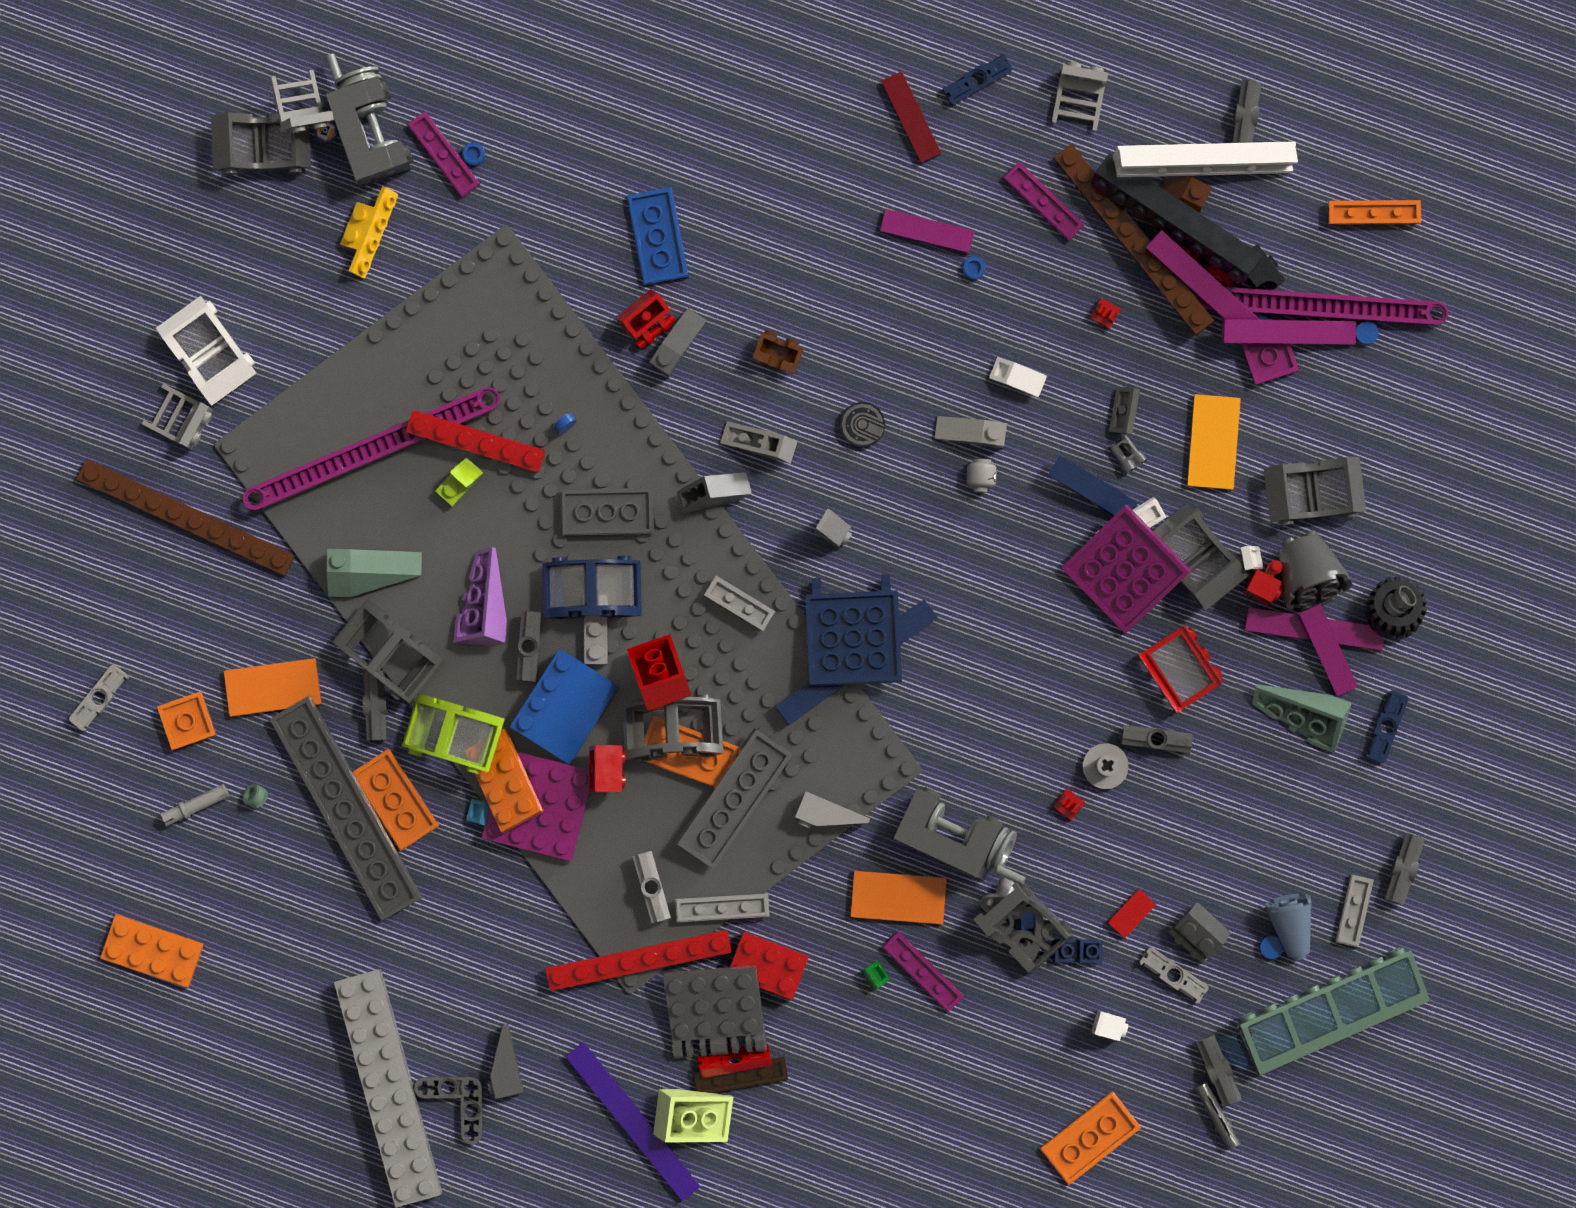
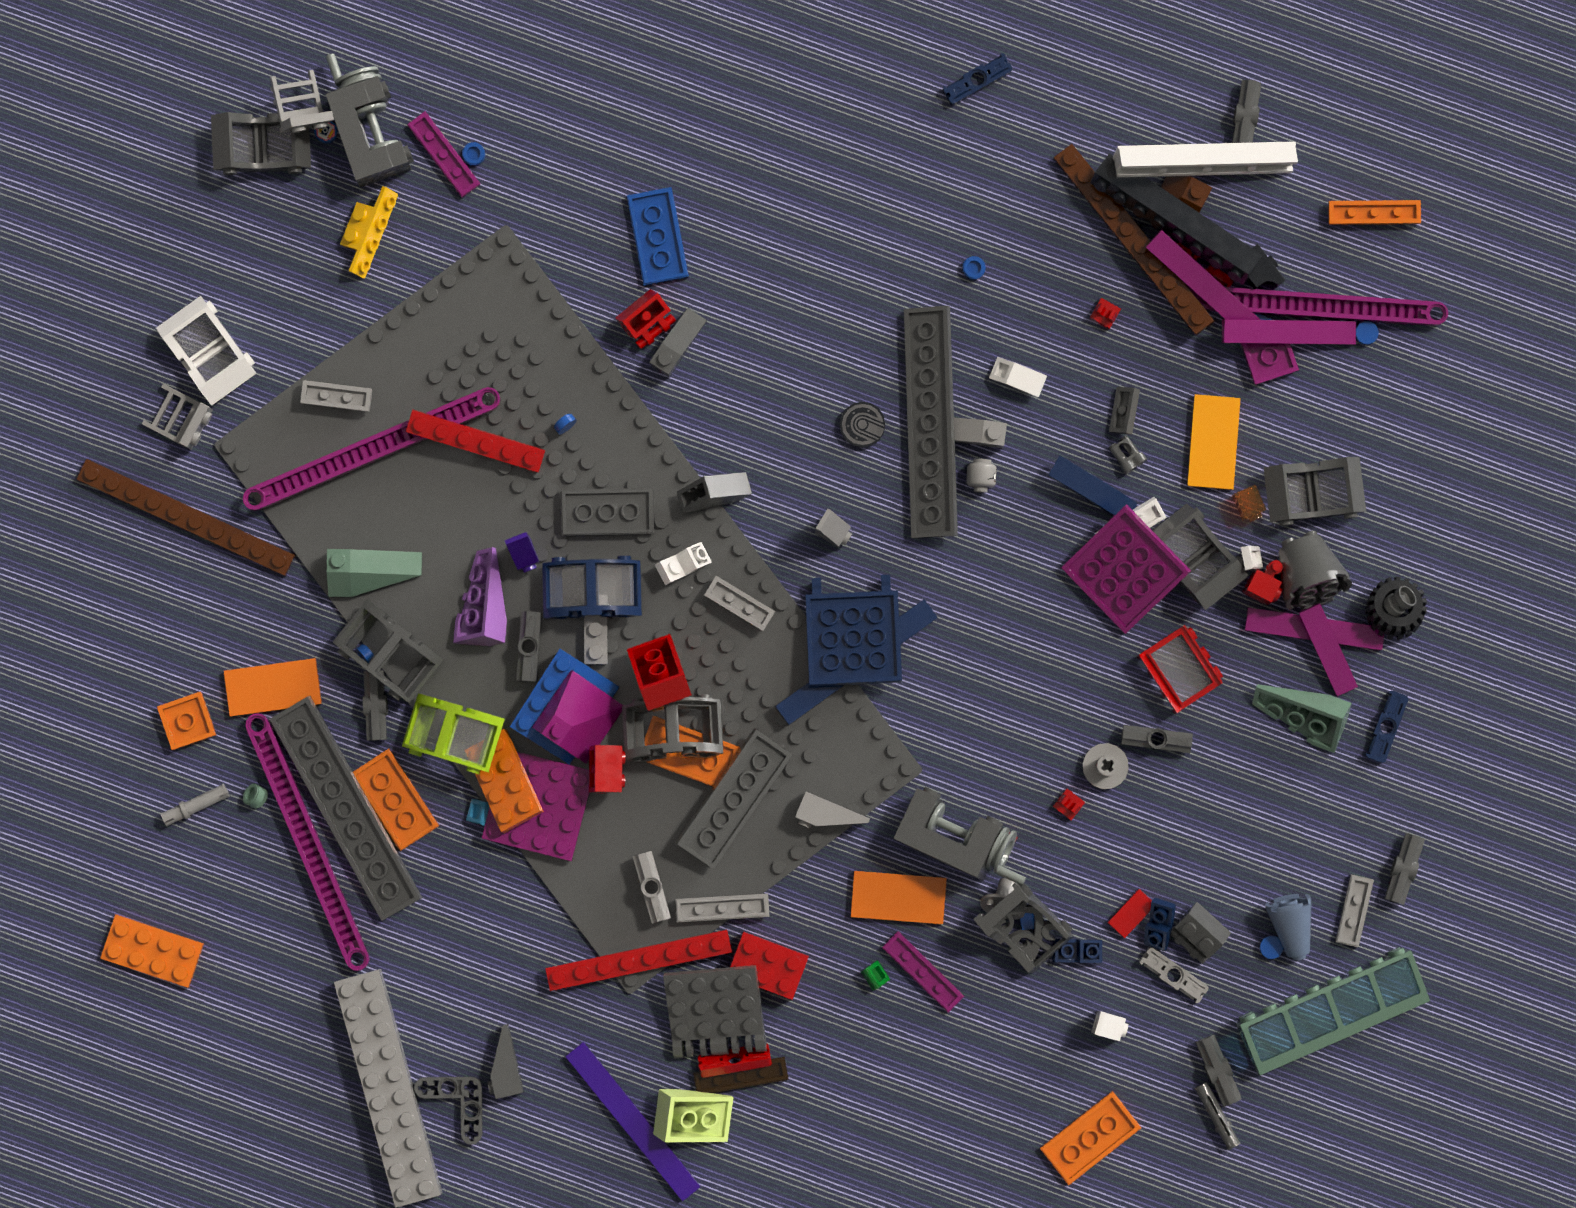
light grey piece [69,665,129,731] -> none
lime slope [435,457,484,507] -> none
light grey slope [720,421,797,464] -> none
reddish brown cylinder [752,330,804,374] -> none
magenta tile [880,209,974,254] -> none
dark red tile [881,71,941,164] -> none
magenta tile [1003,162,1085,242] -> none
light grey plate [1052,62,1108,131] -> none
none -> magenta gear [246,713,370,971]
none -> light grey plate [300,380,373,412]
none -> blue tile [356,644,374,663]
none -> dark purple slope [504,532,540,573]
none -> magenta slope [532,670,624,764]
none -> white slope [655,542,711,585]
none -> dark grey plate [904,306,958,539]
none -> dark blue slope [1144,898,1176,951]
none -> clear orange brick [1232,485,1266,522]

